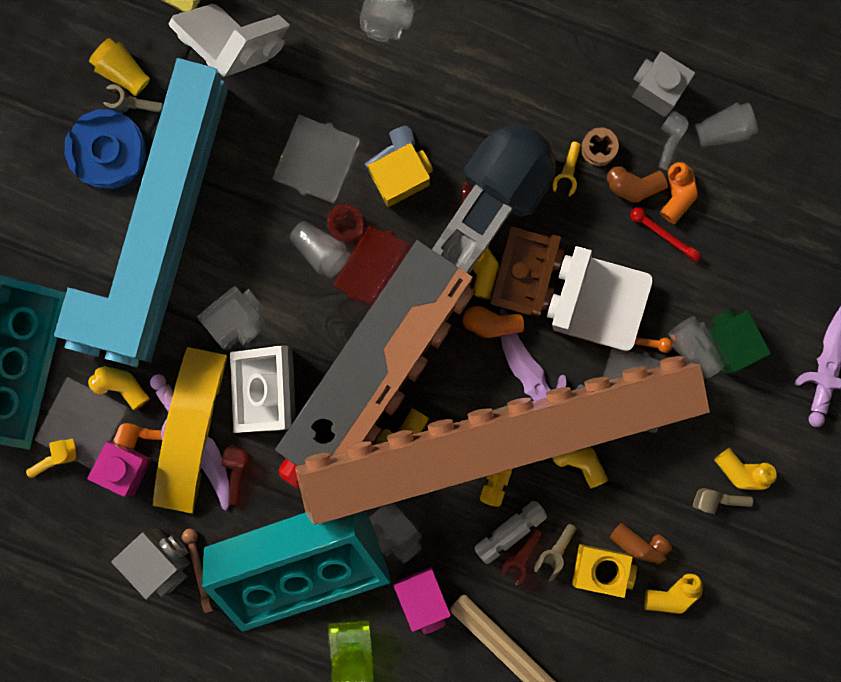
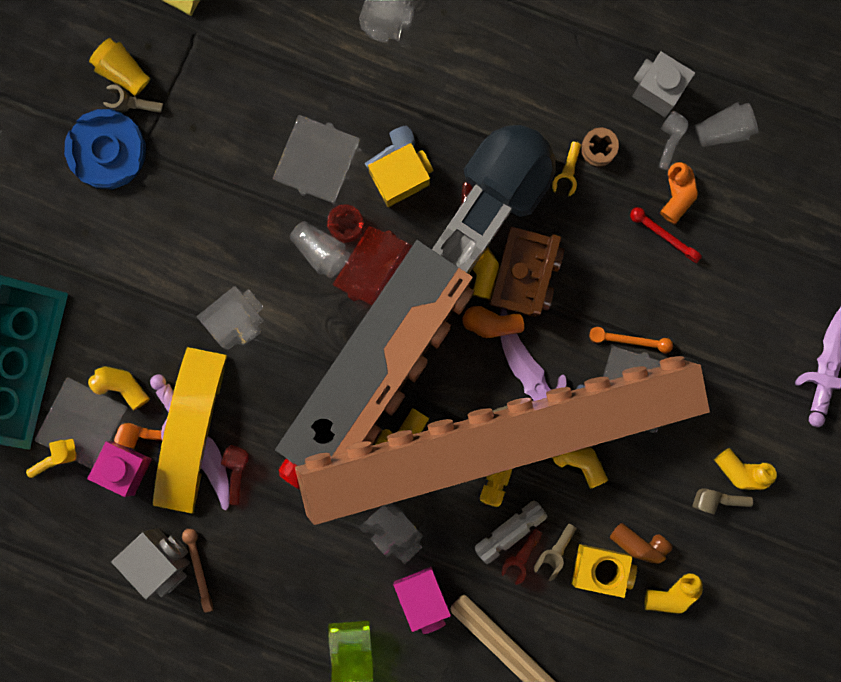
medium azure brick [54,58,228,367] -> none
white bracket [169,4,290,77] -> none
teal slope [202,511,390,632] -> none
white slope [230,346,296,433] -> none
white bracket [547,246,652,351] -> none
dark orange arm [607,166,668,202] -> none
clear cone [668,316,724,379] -> none
dark green brick [704,308,771,374] -> none

